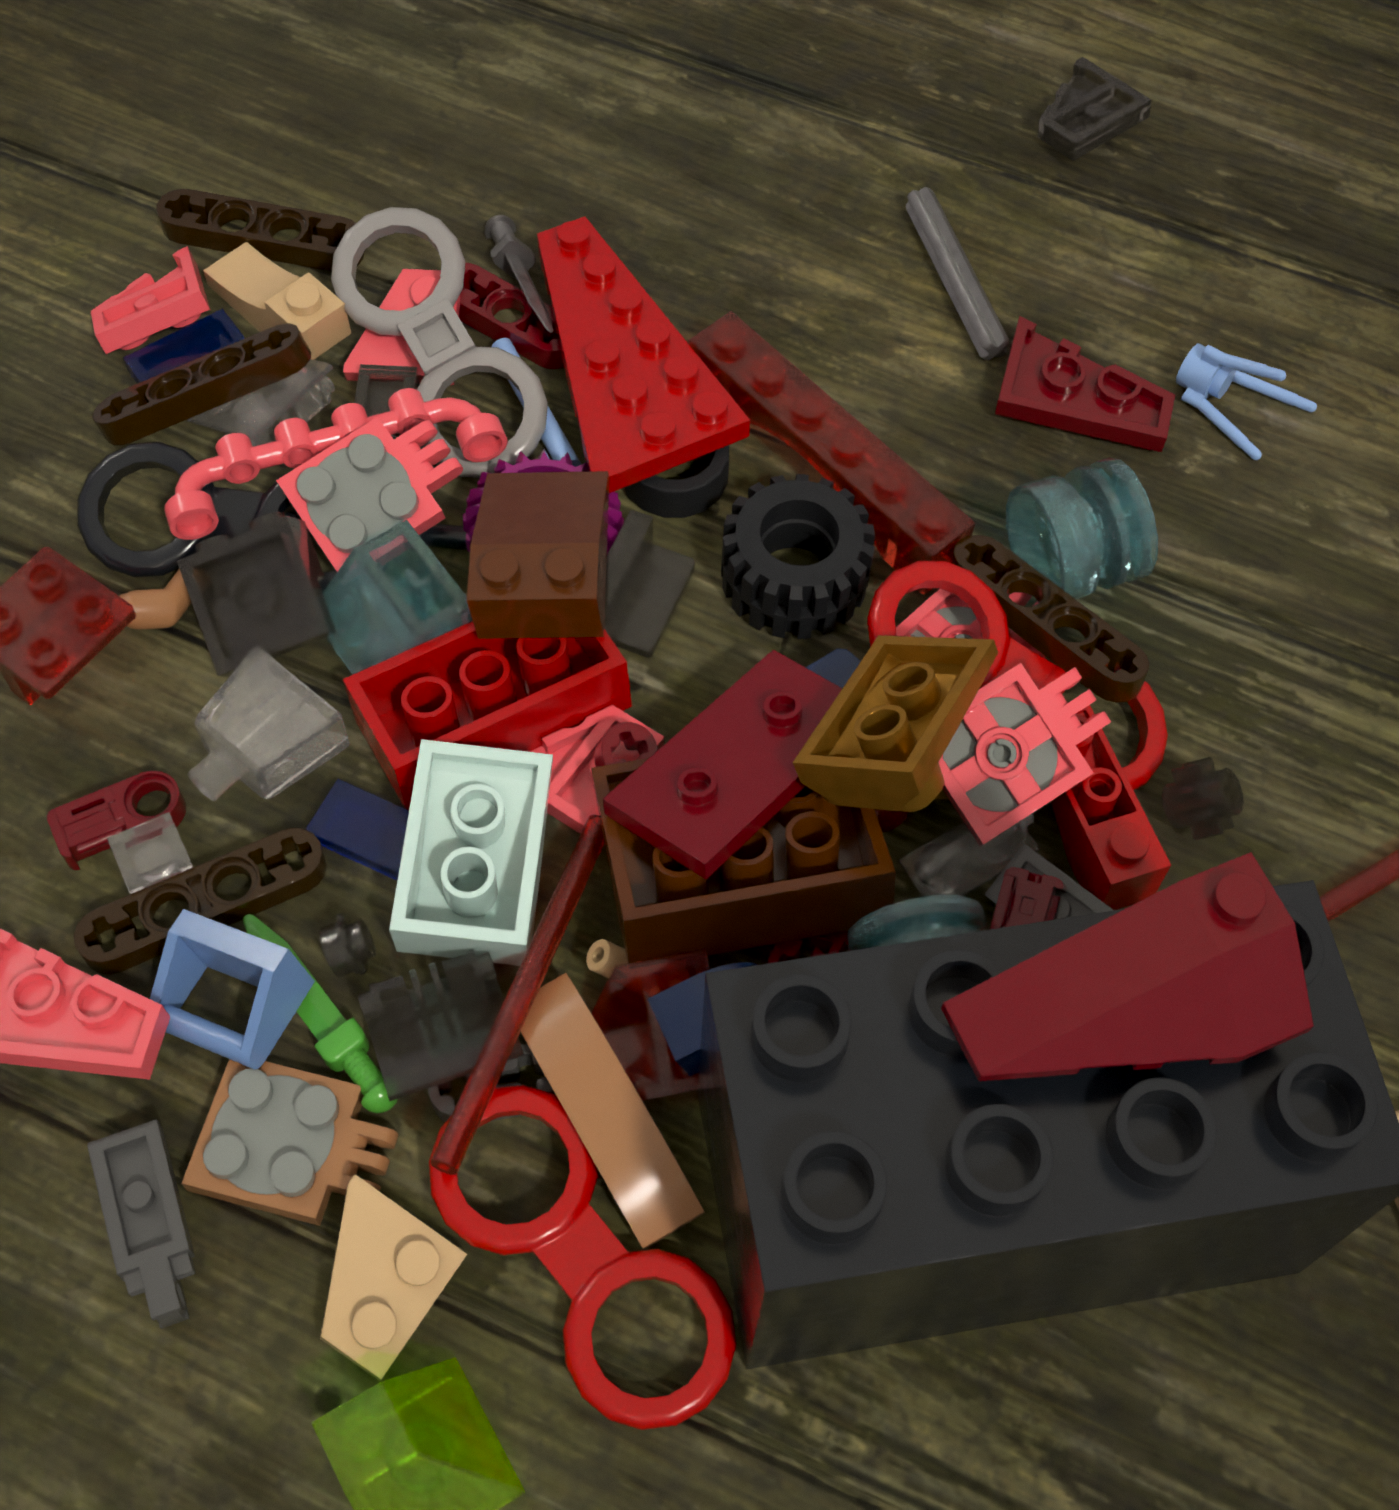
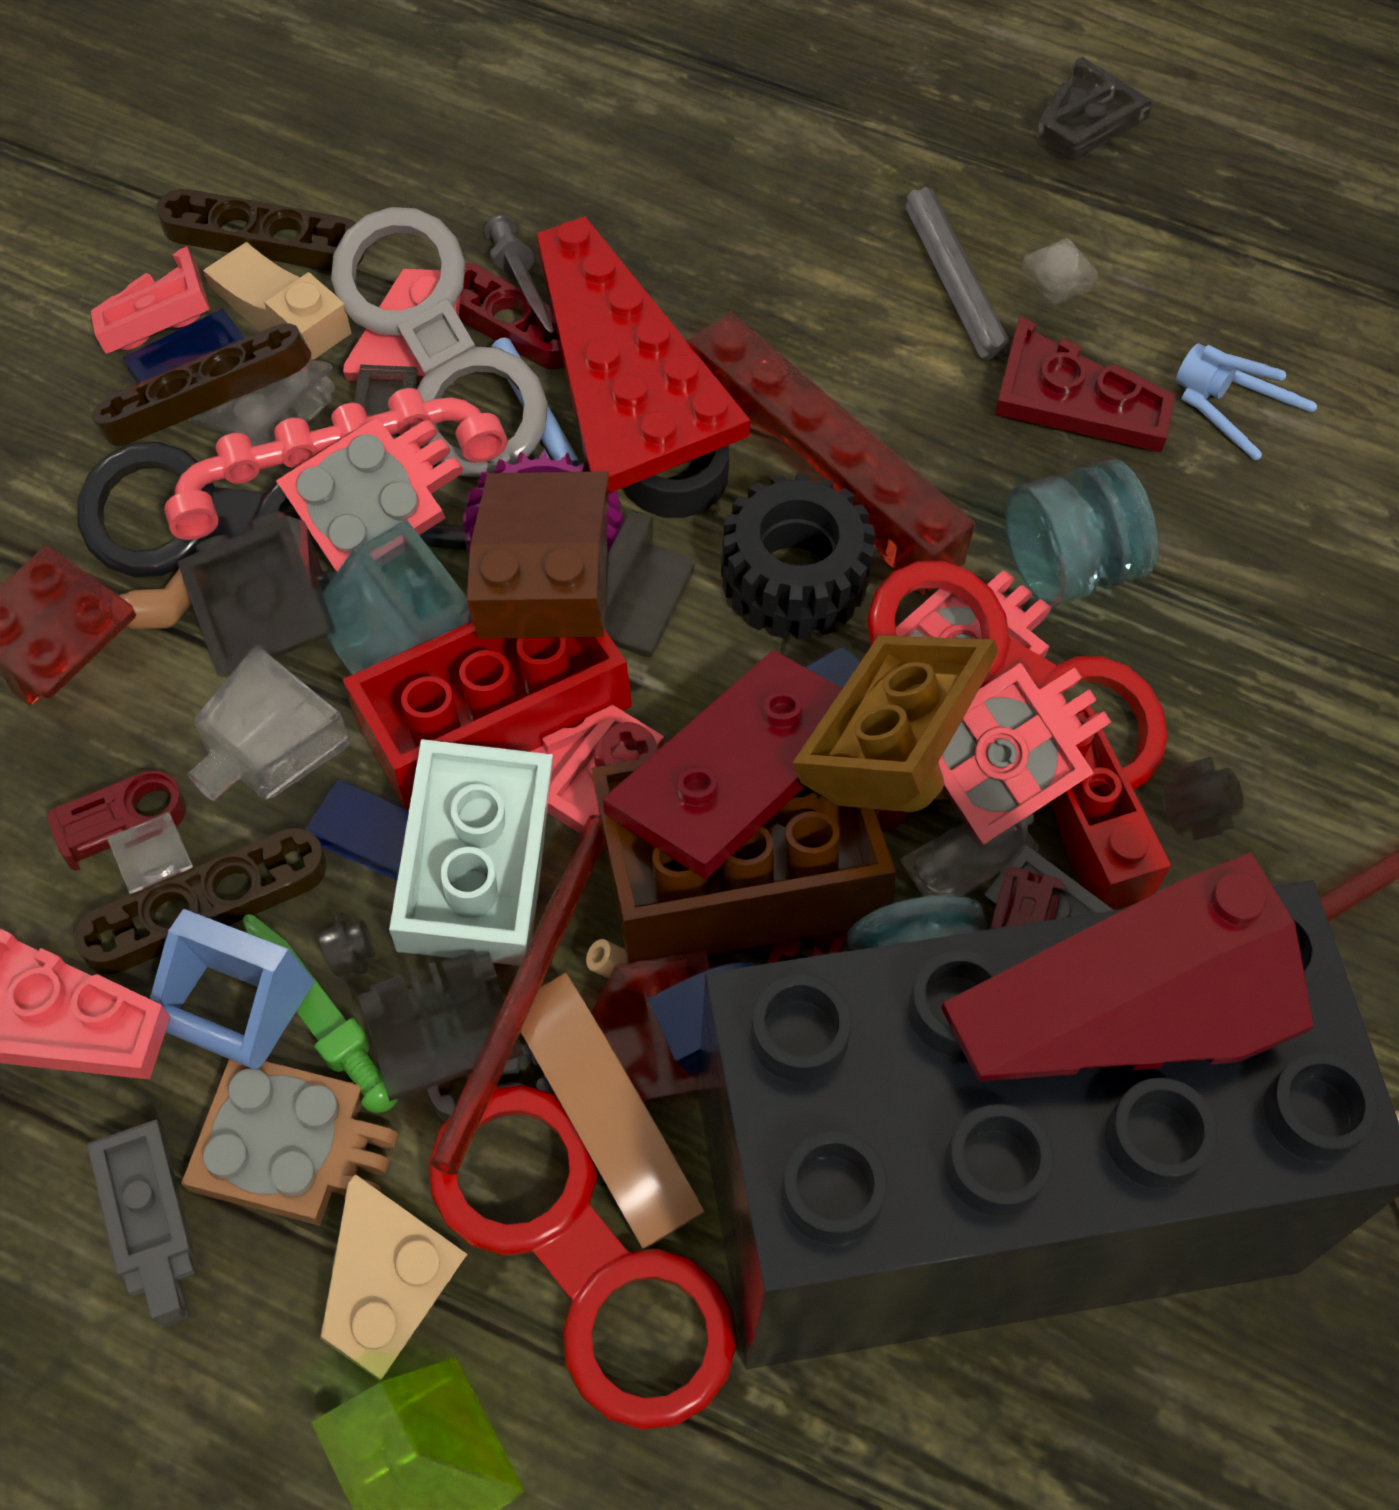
dark brown beam [951,535,1149,703] -> none
none -> clear plate [1020,237,1099,307]

